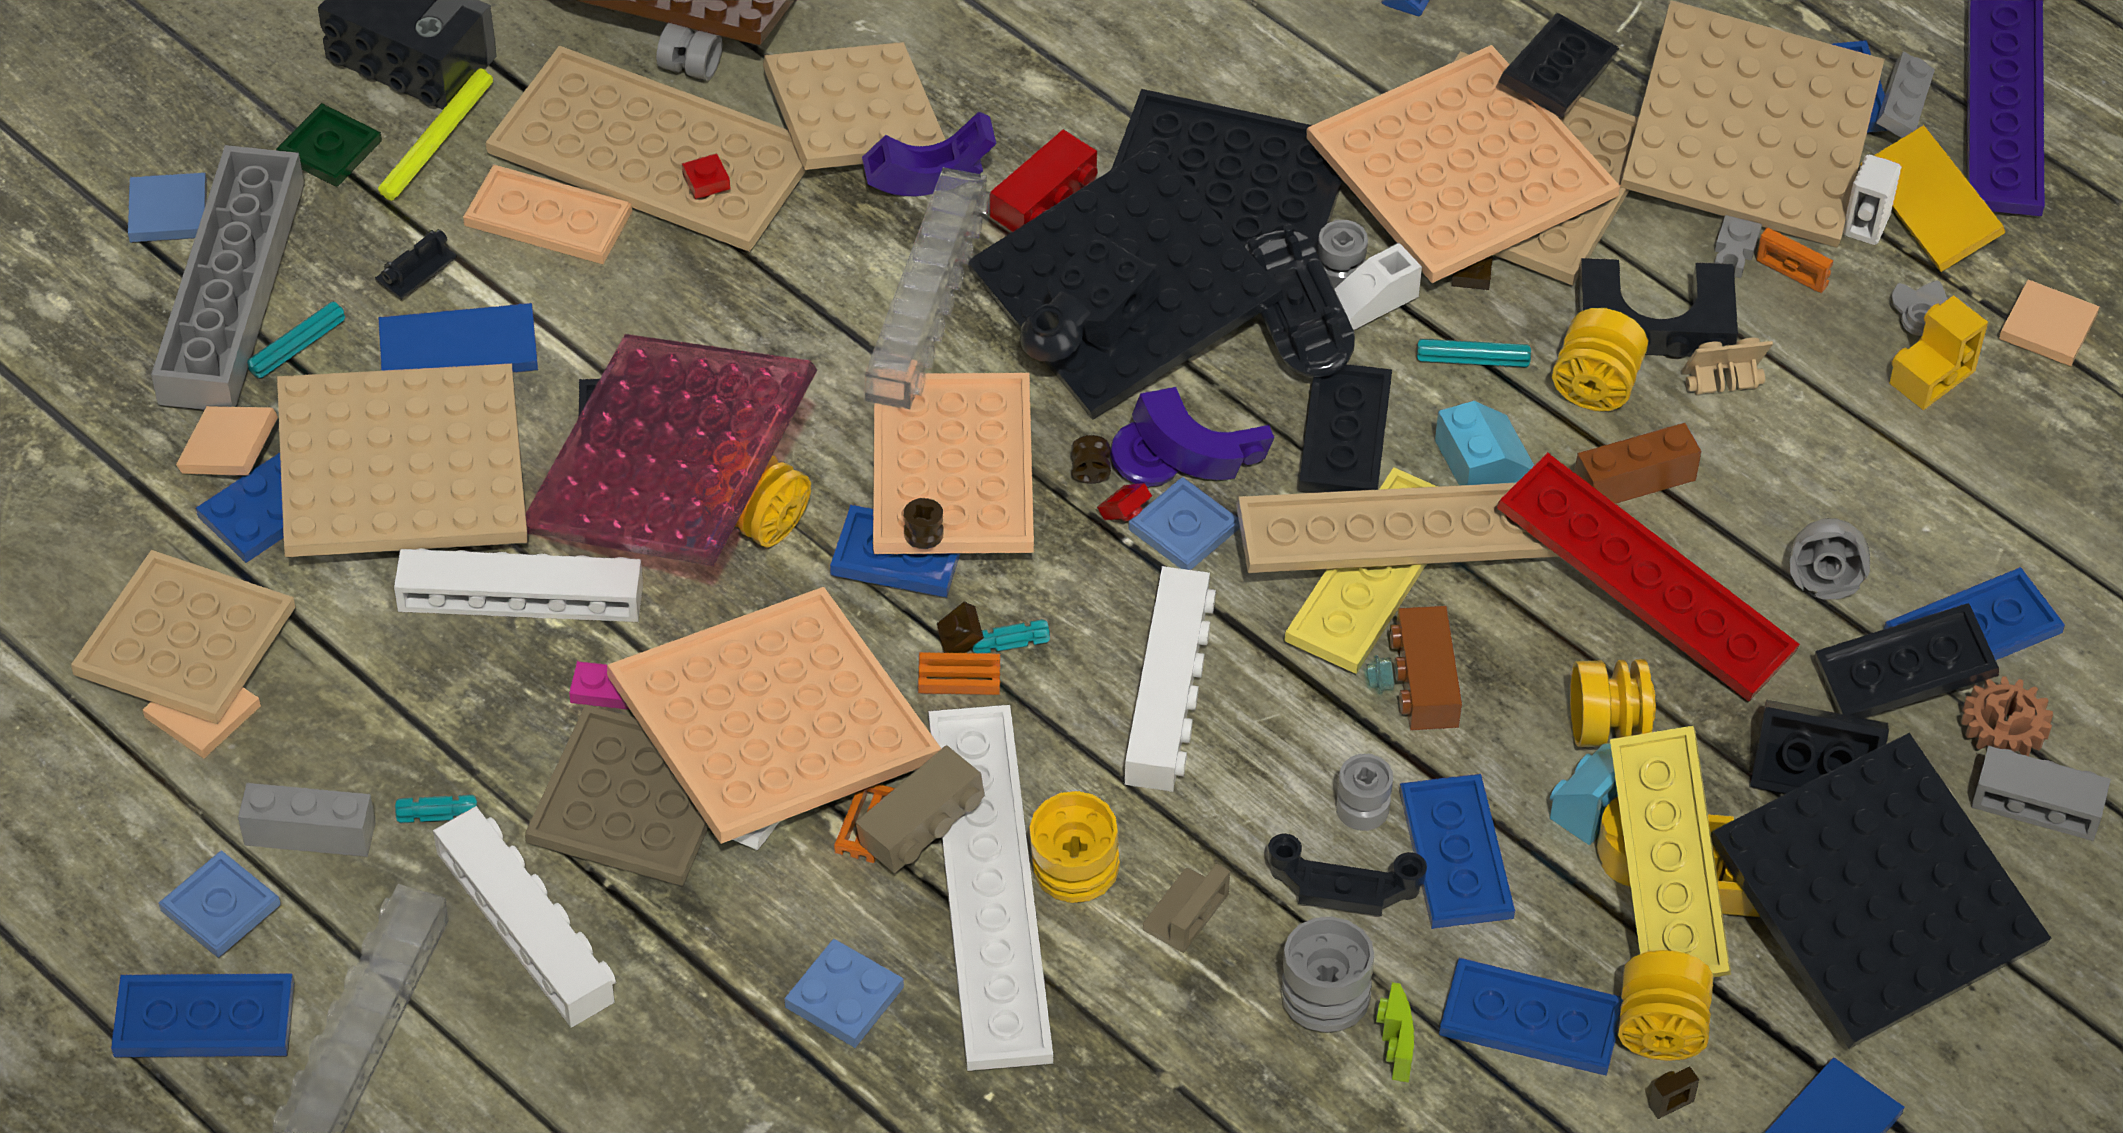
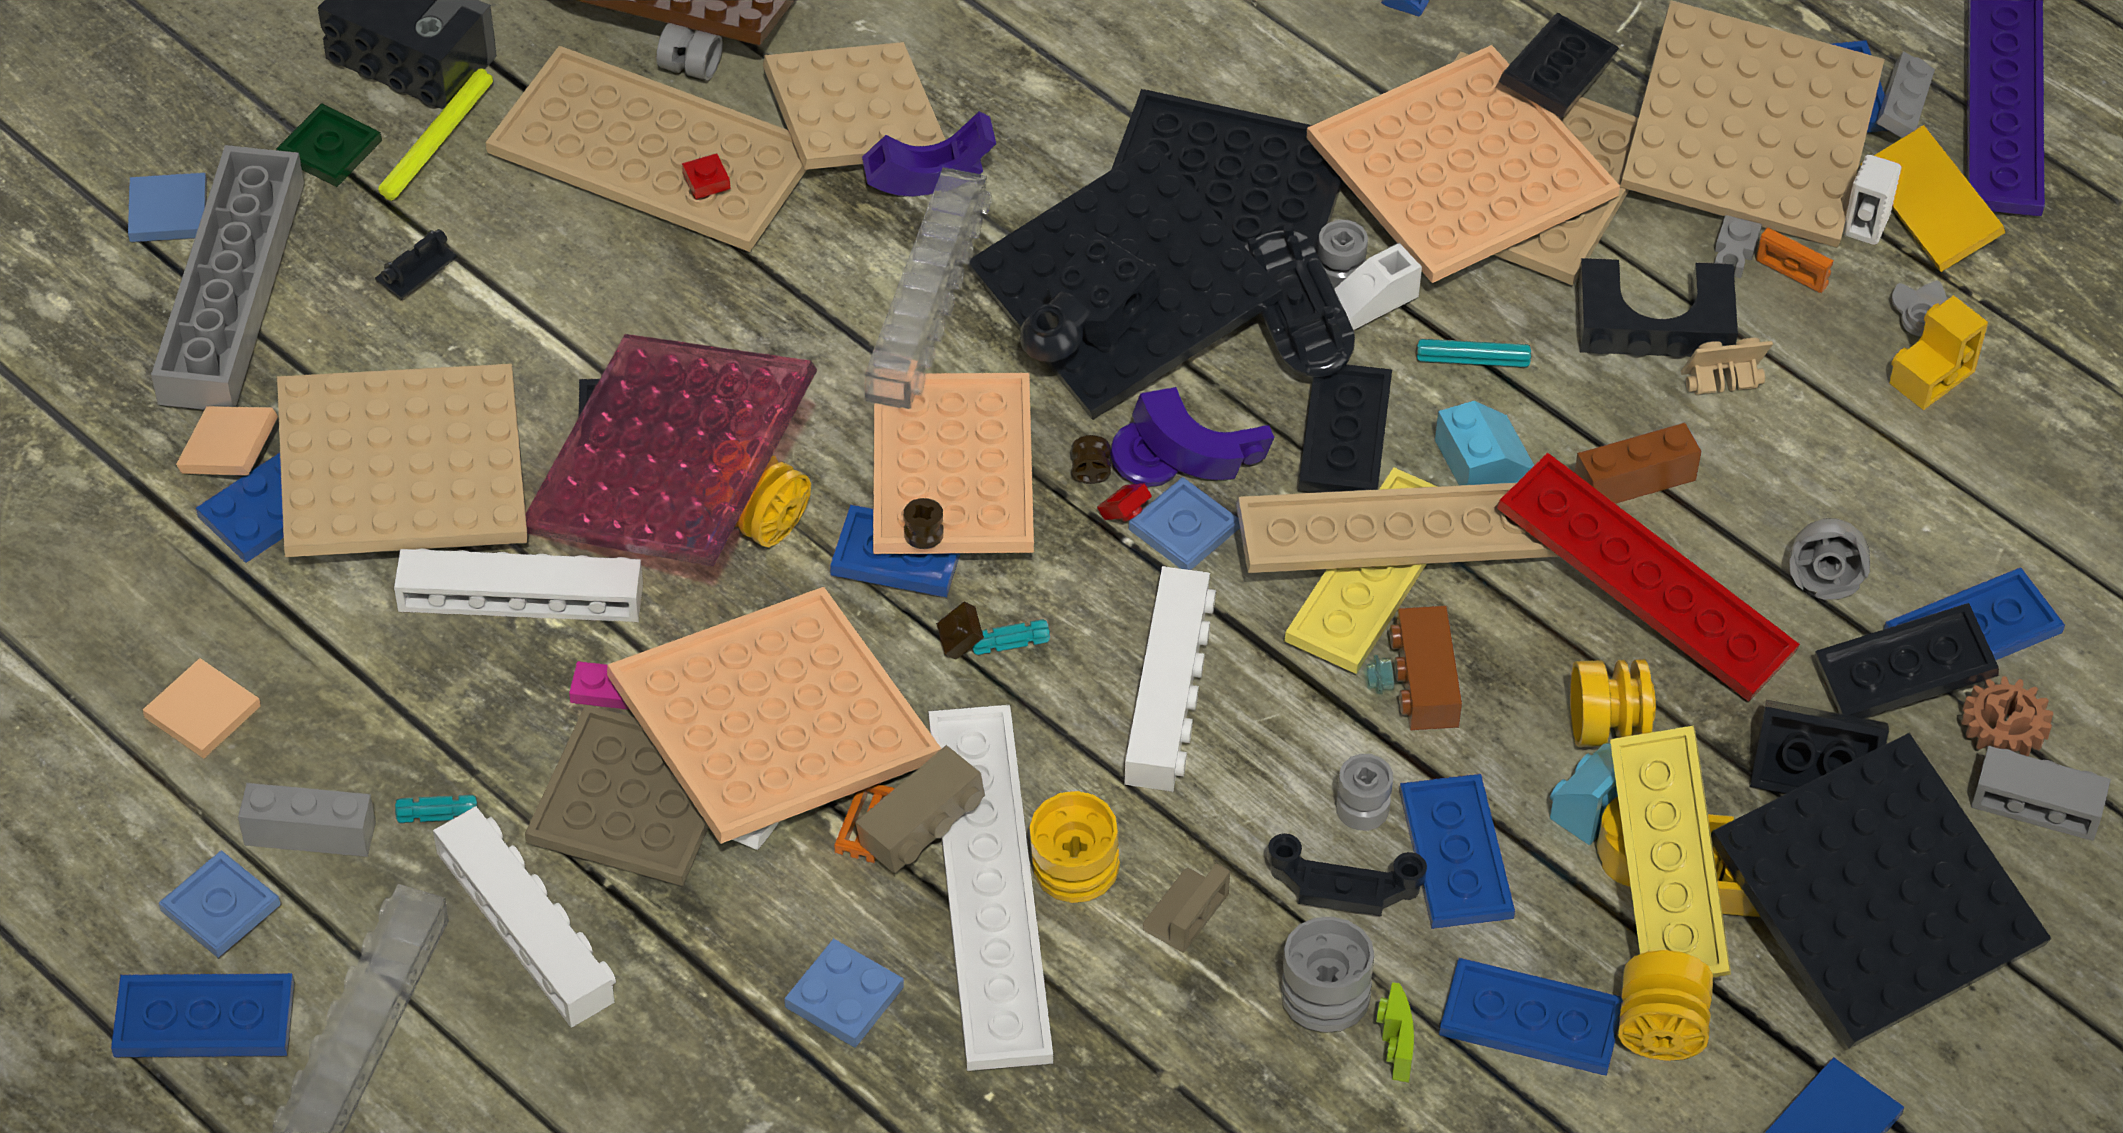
tan plate [71,550,295,724] -> none
teal axle [247,301,345,379] -> none
blue tile [378,303,538,372] -> none
light nougat tile [463,164,632,264] -> none
orange tile [918,652,1000,695] -> none
red brick [990,129,1098,232] -> none
dark brown plate [1451,255,1493,290] -> none
yellow wheel [1552,308,1648,411] -> none
dark brown plate [1649,1066,1699,1119] -> none
light nougat tile [1999,279,2100,366] -> none

